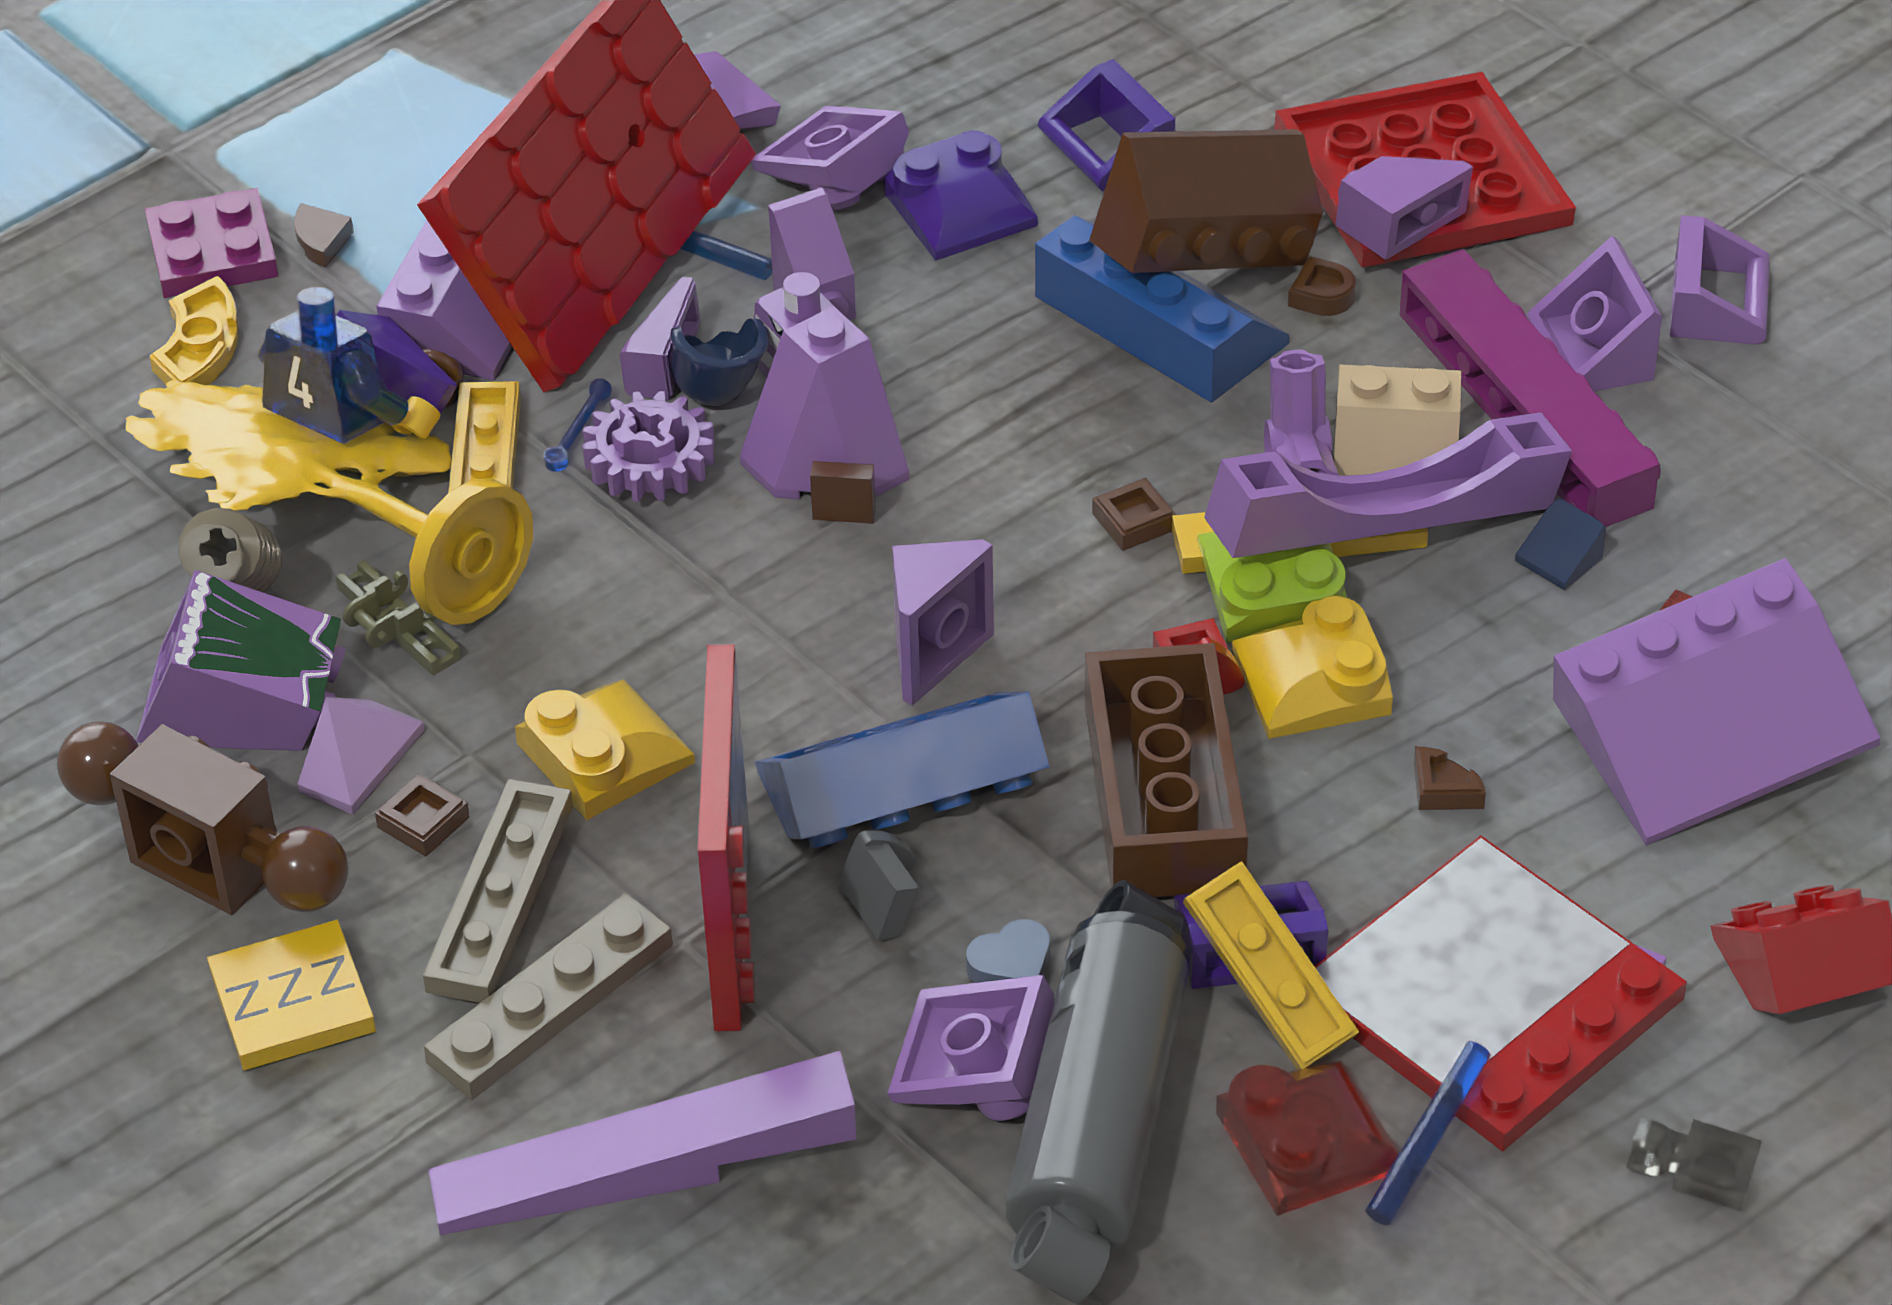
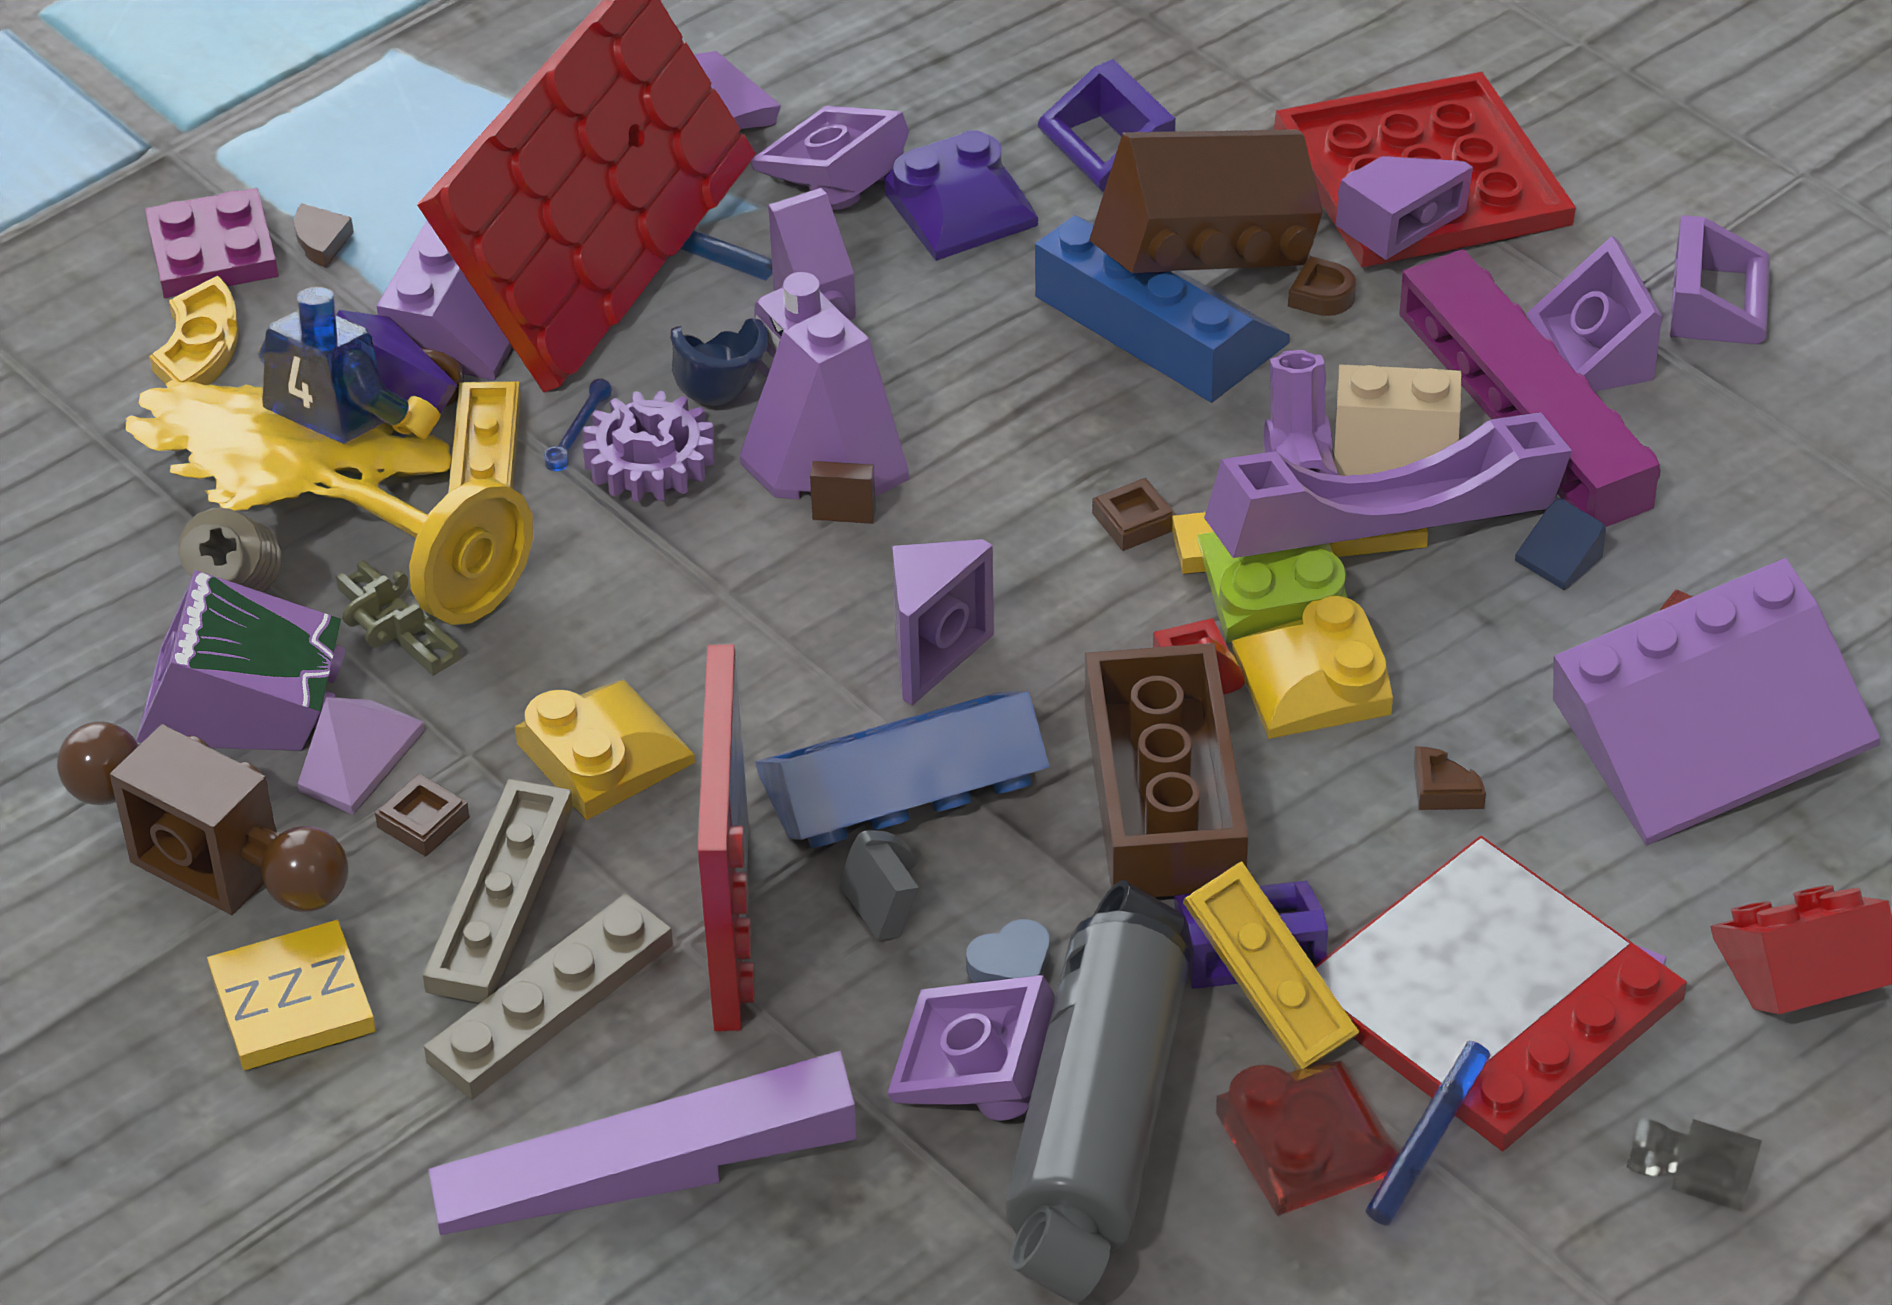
medium lavender slope [619,277,701,400] -> none

